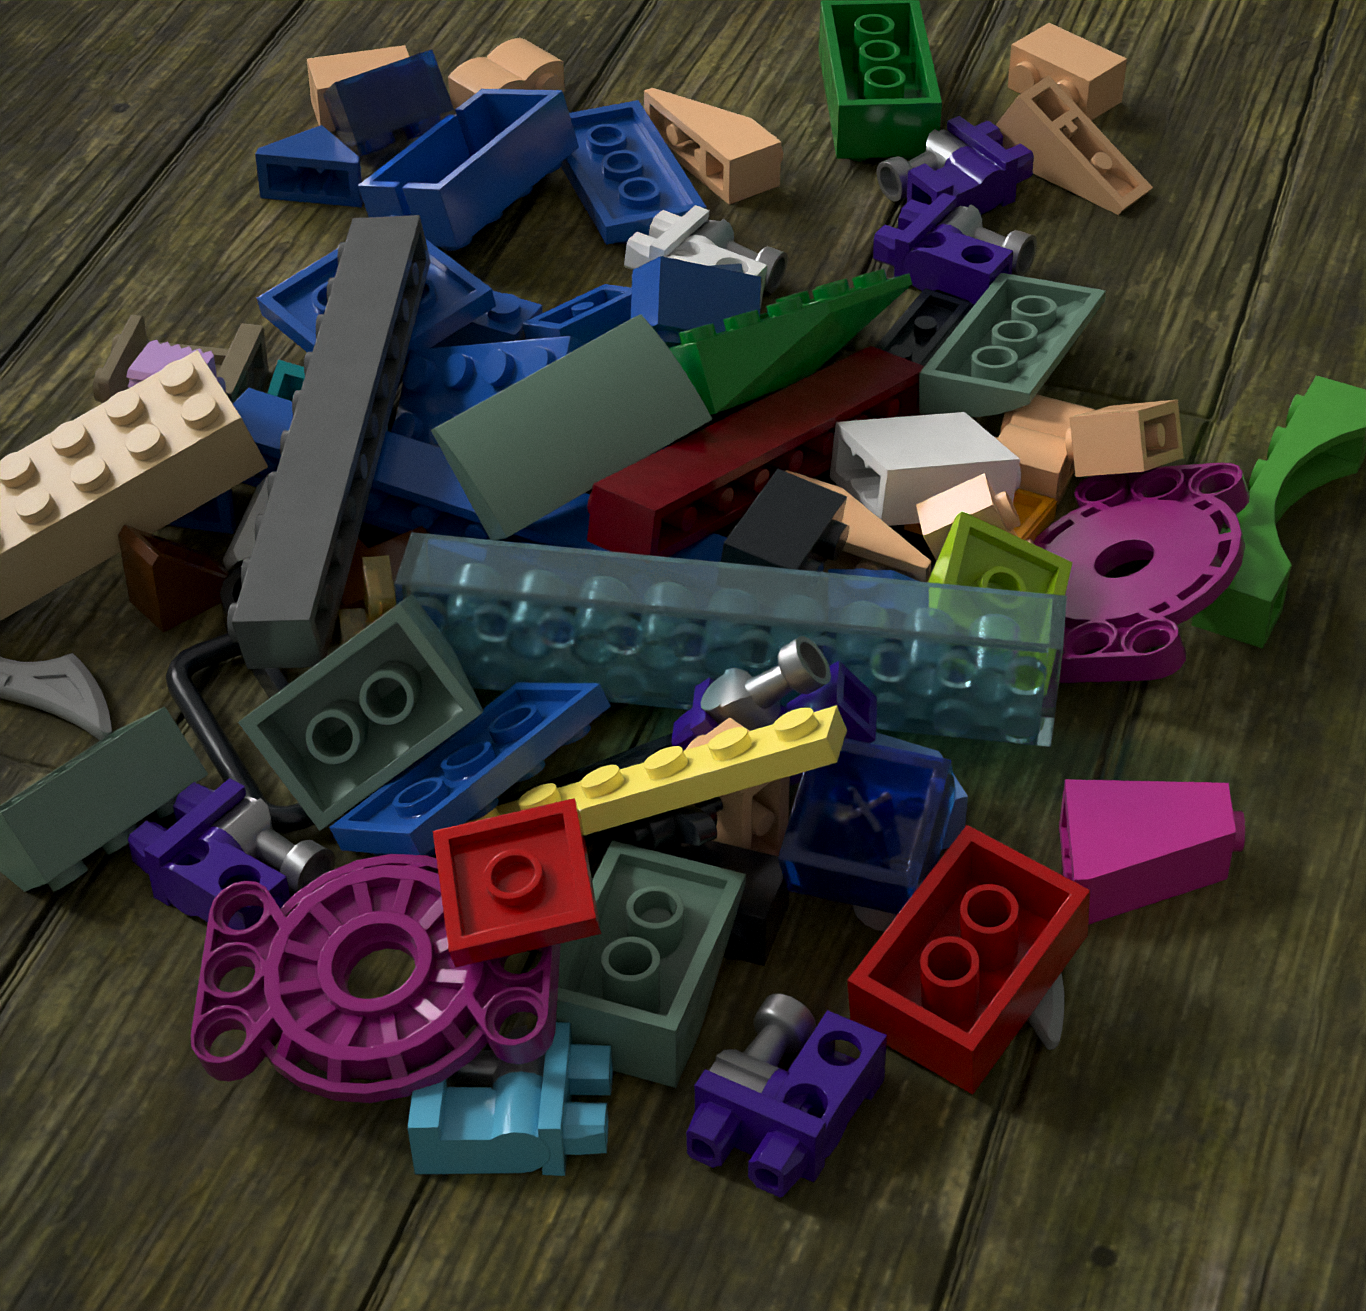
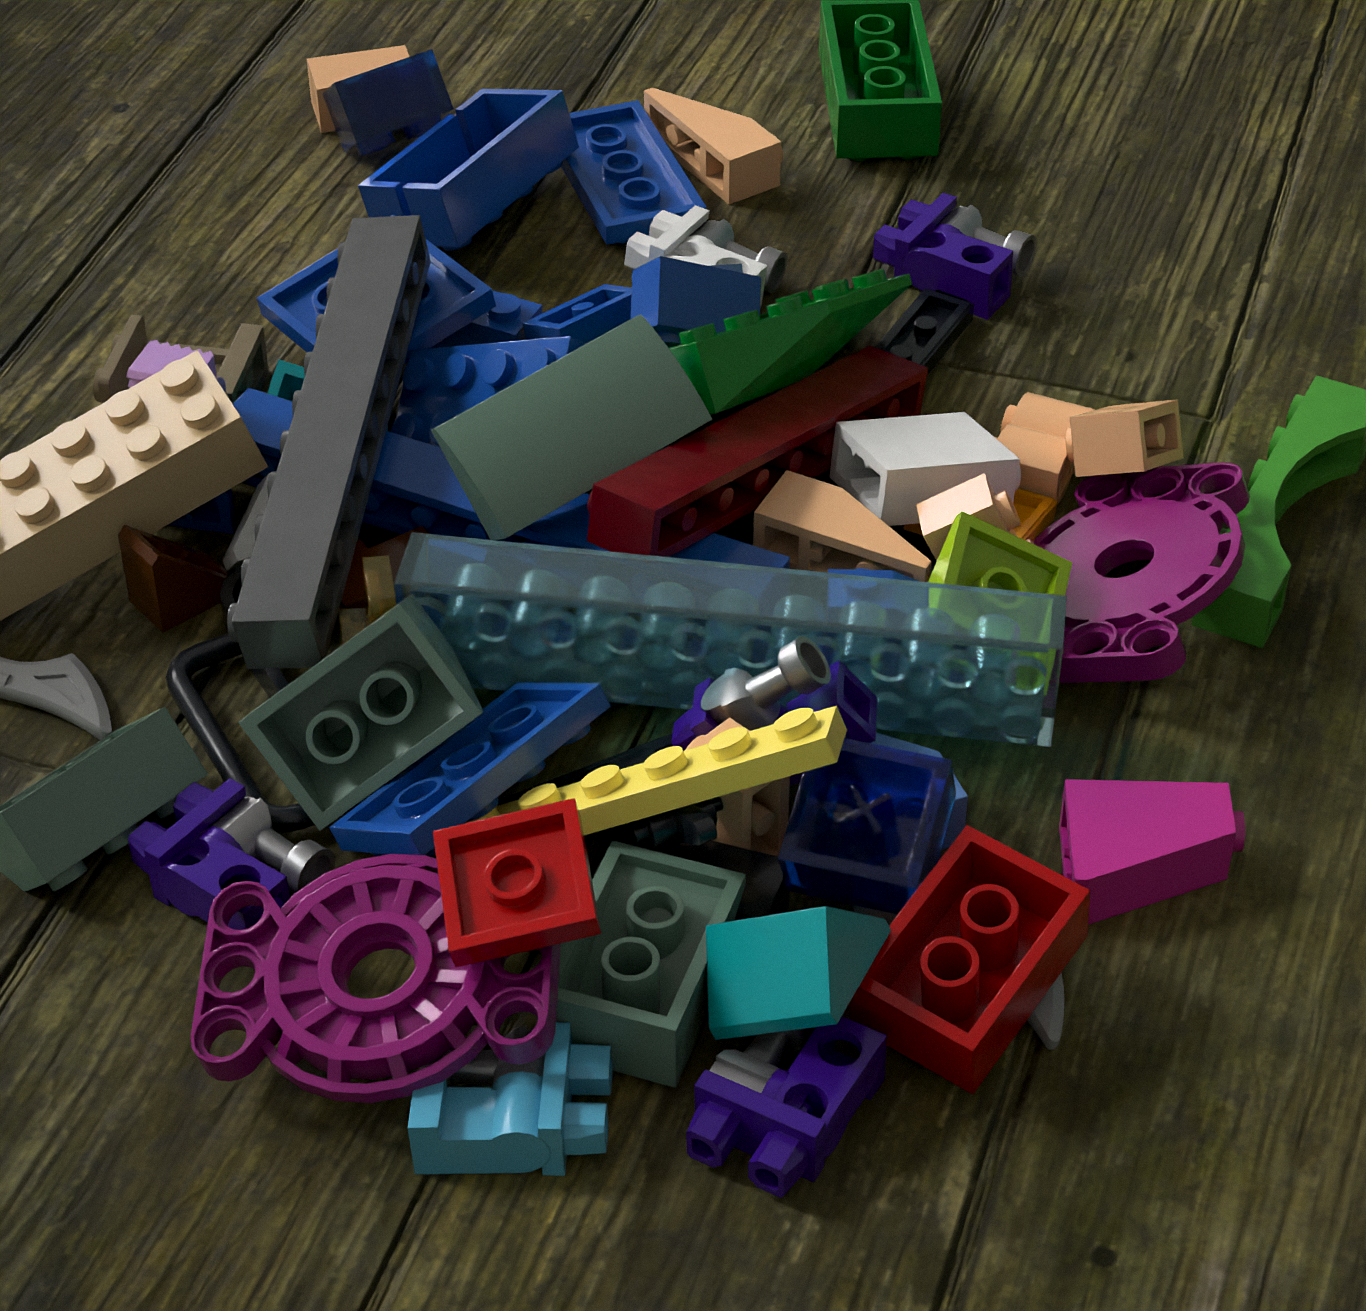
blue slope [255,125,363,207] -> none
light nougat brick [448,38,565,109] -> none
black brick [716,469,850,618] -> none
dark purple hips [877,116,1034,215] -> none
sand green slope [919,273,1106,417] -> none
light nougat slope [996,75,1153,215] -> none
light nougat brick [1008,23,1127,121] -> none
none -> teal slope [706,906,891,1040]

